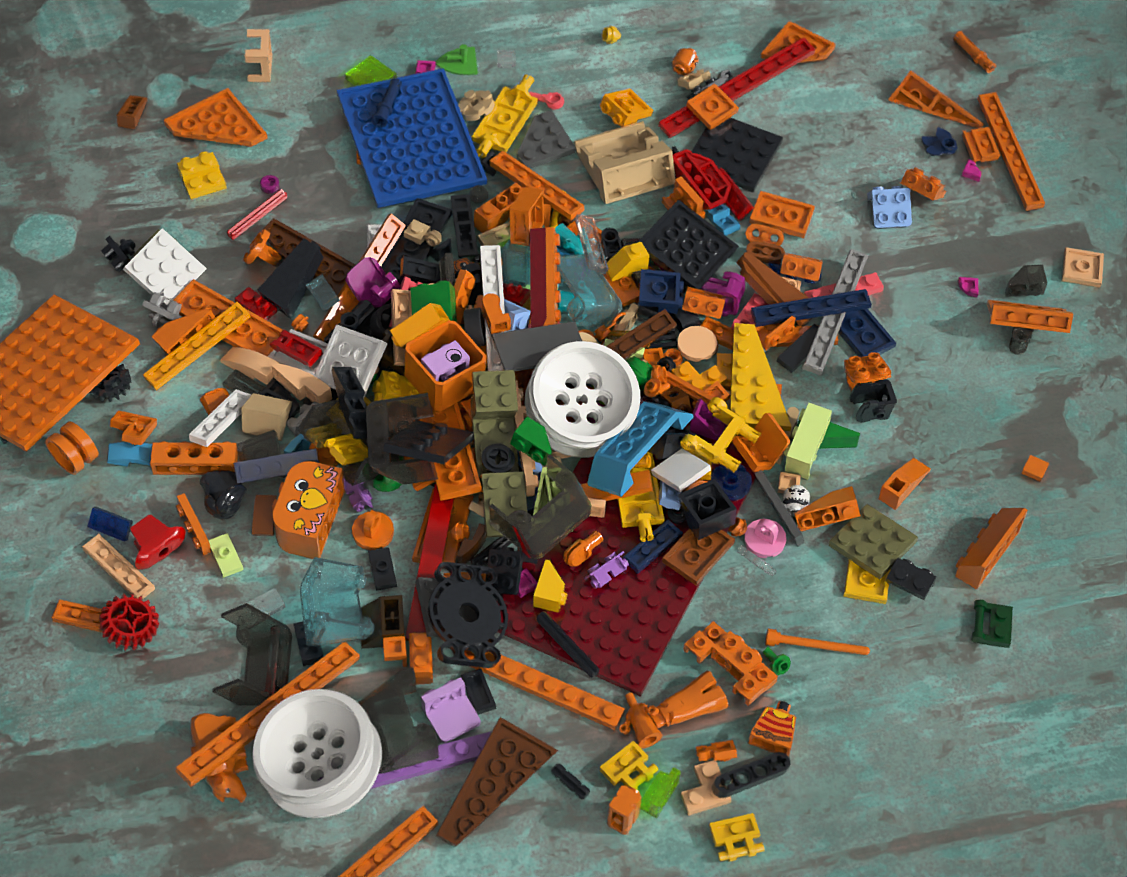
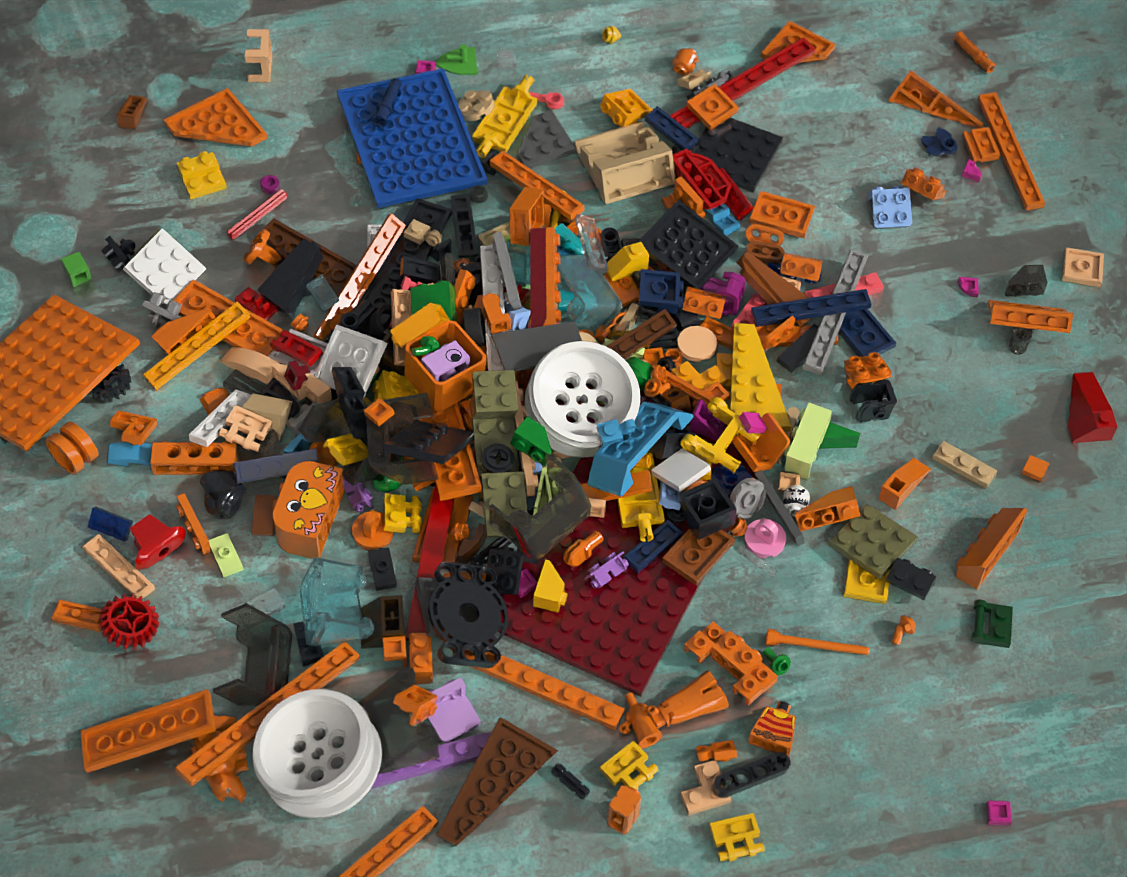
clear yellow tile [305,423,347,449] -> none
clear neon green tile [345,55,397,86] -> none
magenta piece [346,257,401,309] -> none
black tile [460,668,496,715] -> none
orange slope [474,183,523,233] -> none
black axle [536,611,599,678] -> none
clear neon green bracket [640,767,681,818] -> none
none -> bright green brick [61,252,92,287]
none -> orange plate [81,689,216,773]
none -> light nougat plate [219,405,273,452]
none -> dark red tile [284,360,310,390]
none -> orange plate [364,398,395,426]
none -> yellow plate [383,493,422,533]
none -> orange bracket [393,685,438,726]
none -> green plate [411,336,440,356]
none -> light grey plate [492,232,522,310]
none -> dark azure plate [596,419,636,446]
none -> dark blue tile [644,106,699,150]
none -> light grey tile [730,478,766,519]
none -> dark pink tile [739,412,767,434]
none -> orange plate [891,615,916,645]
none -> tan plate [932,441,997,489]
none -> dark pink tile [986,800,1012,826]
none -> red wedge [1067,372,1117,443]

